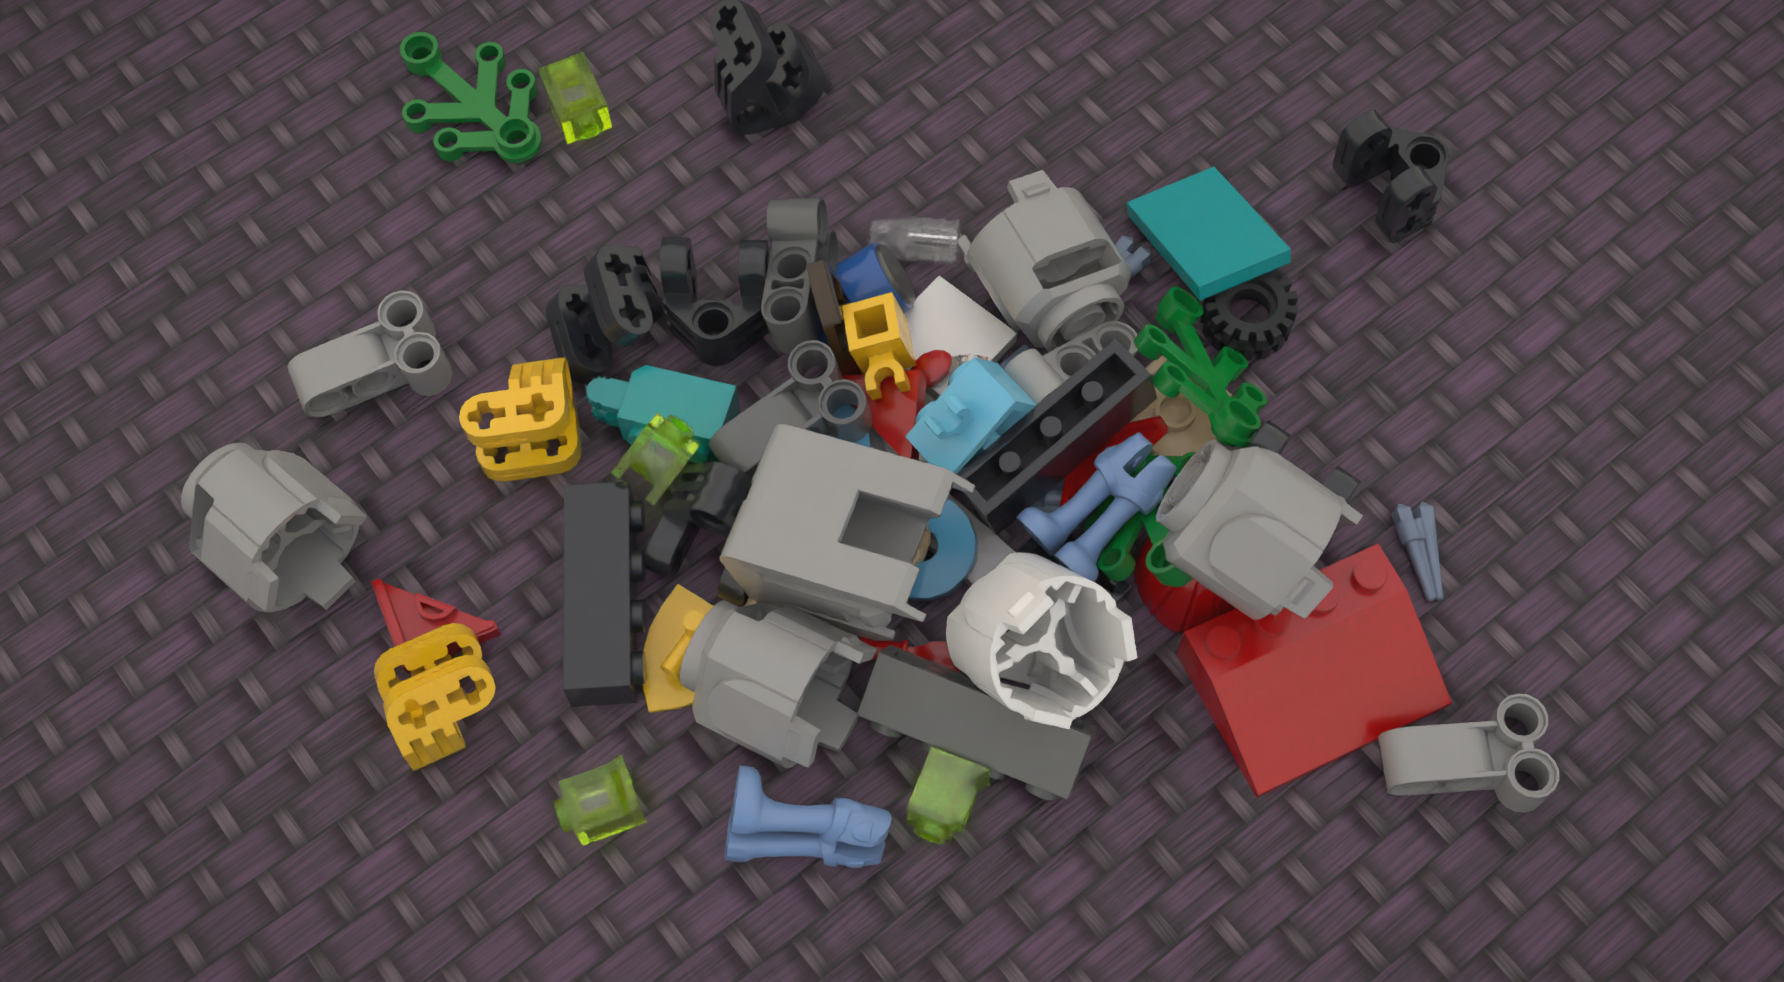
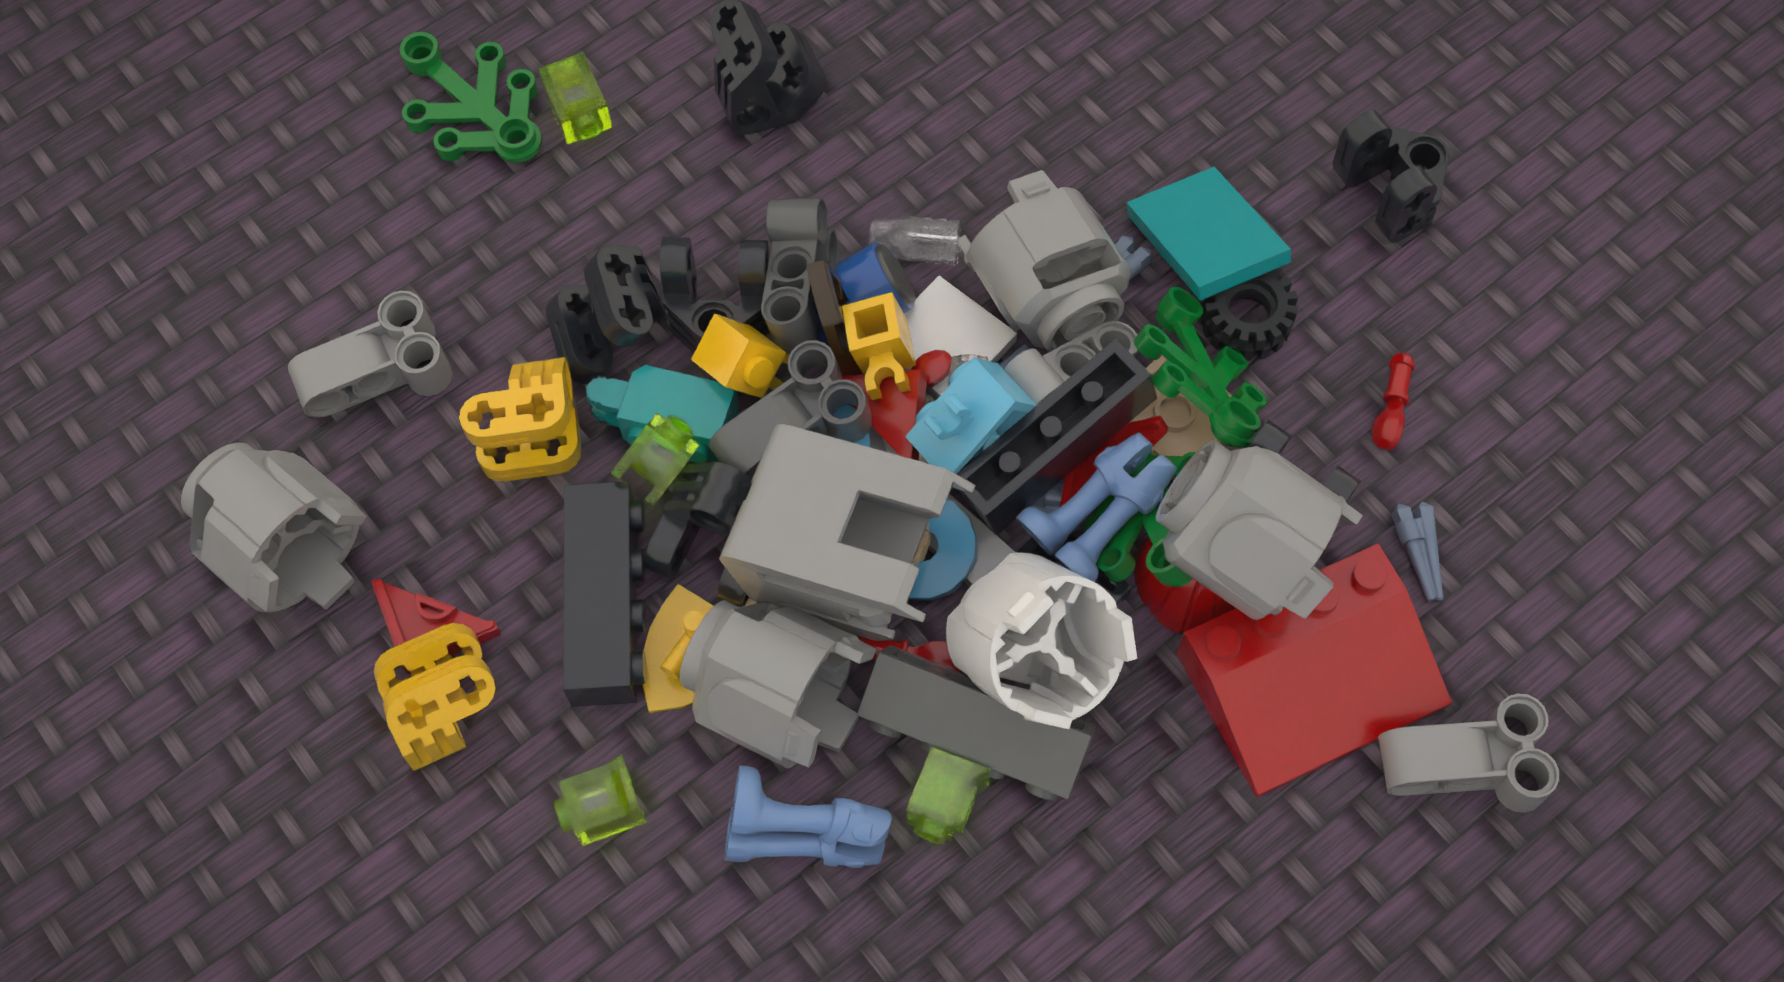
none -> yellow brick [691,313,790,398]
none -> red piece [1371,353,1415,451]

